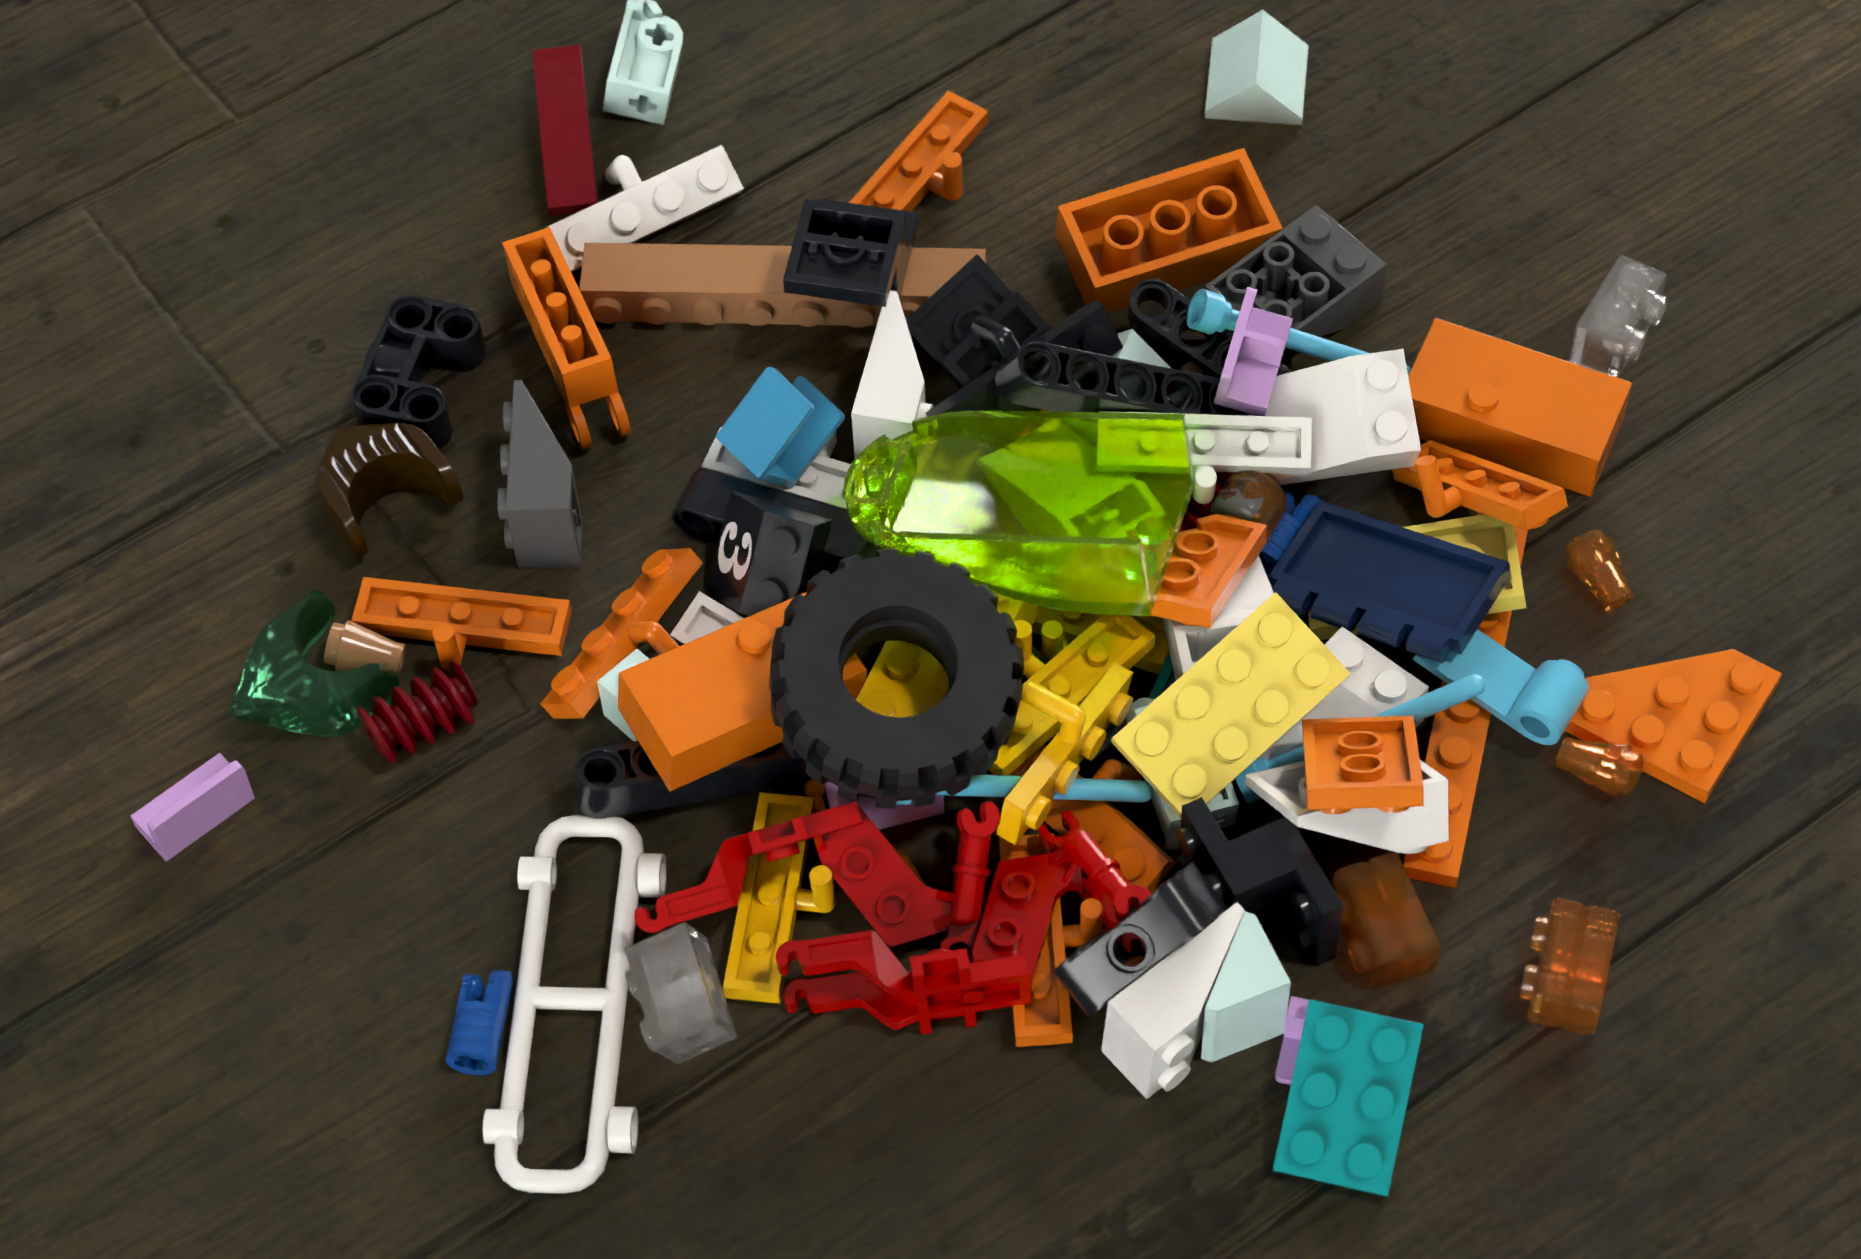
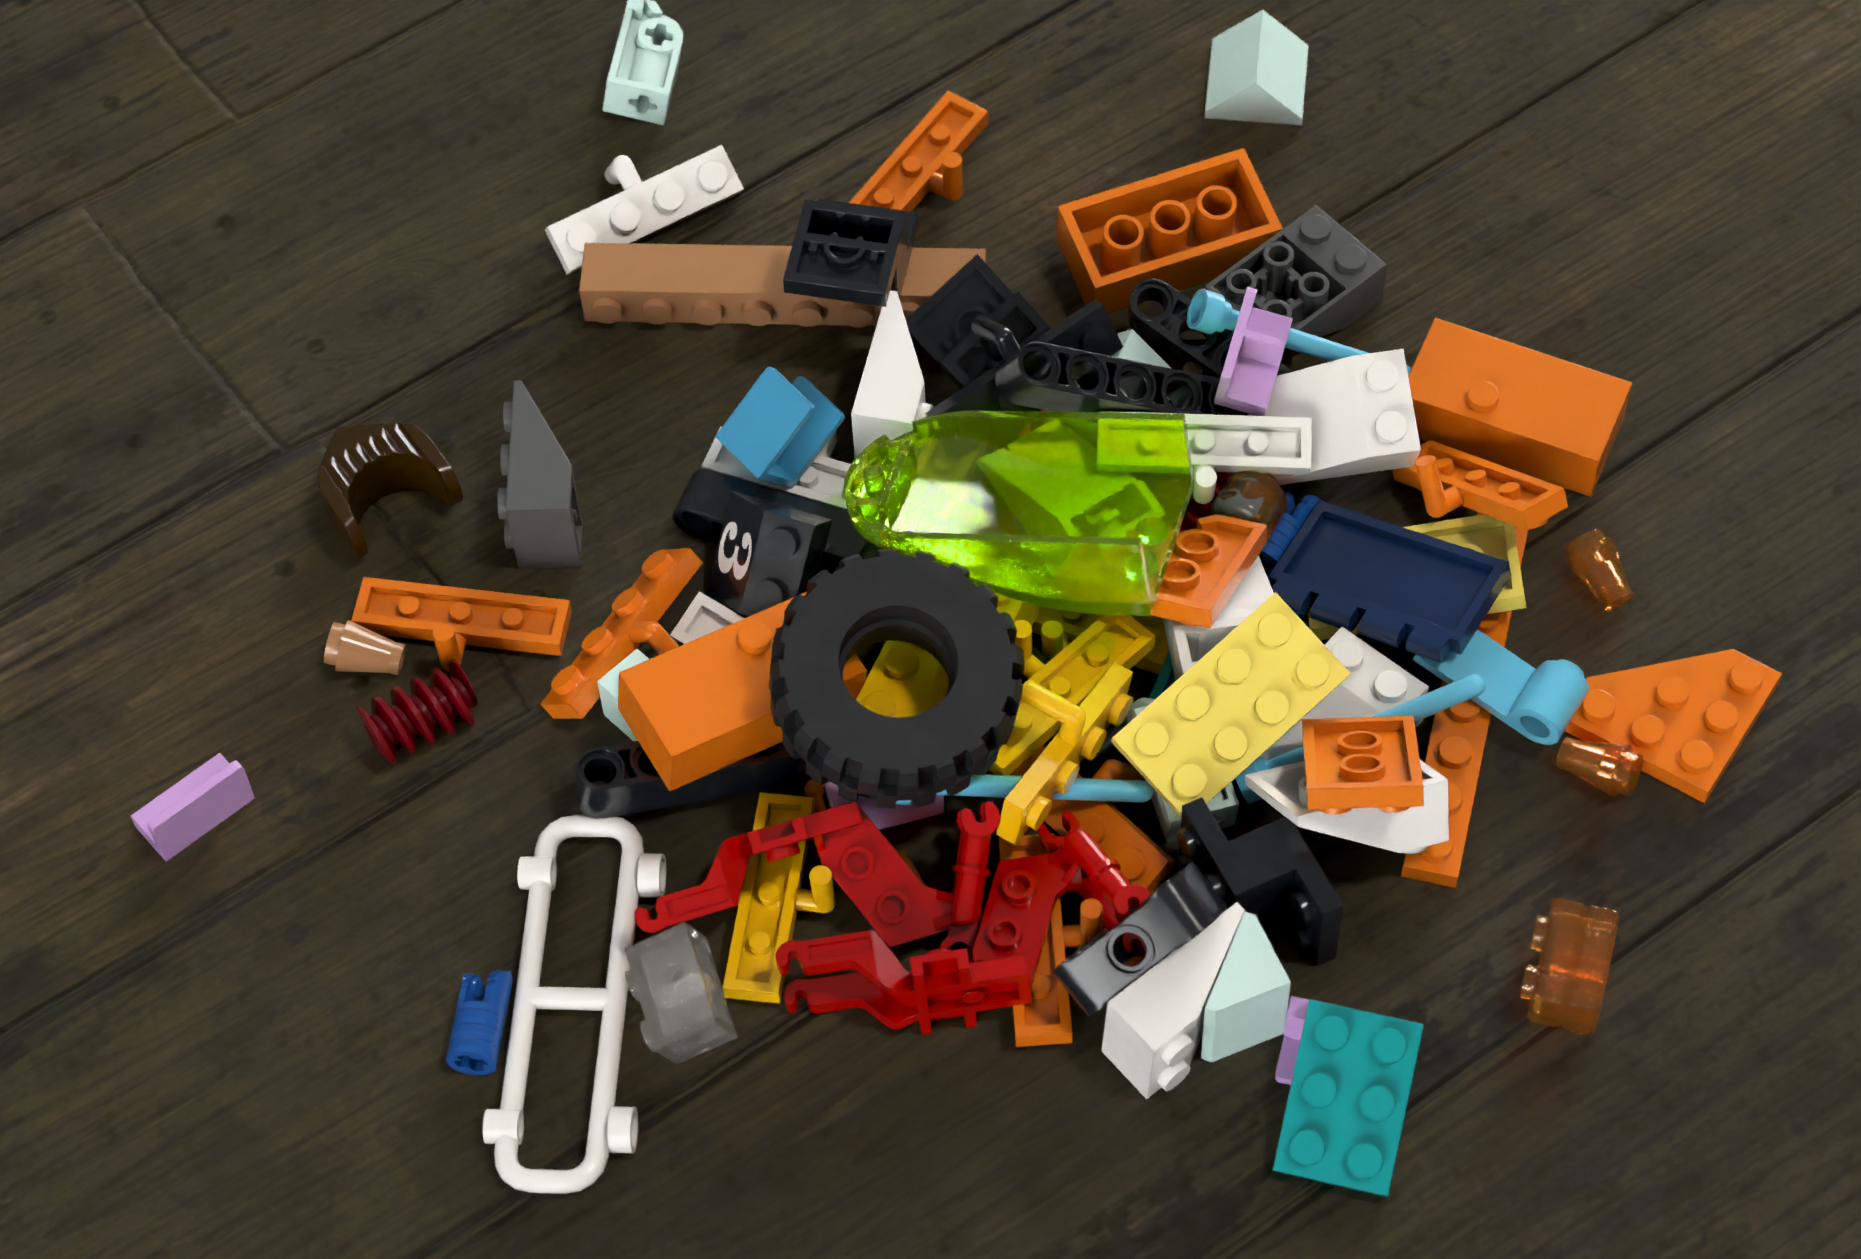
clear green animal [230,590,399,737] -> none
black beam [351,295,486,450] -> none
orange hinge [502,227,631,450] -> none
dark red slope [533,45,598,216] -> none
clear orange brick [1333,852,1441,989] -> none
clear brick [1569,254,1669,378] -> none

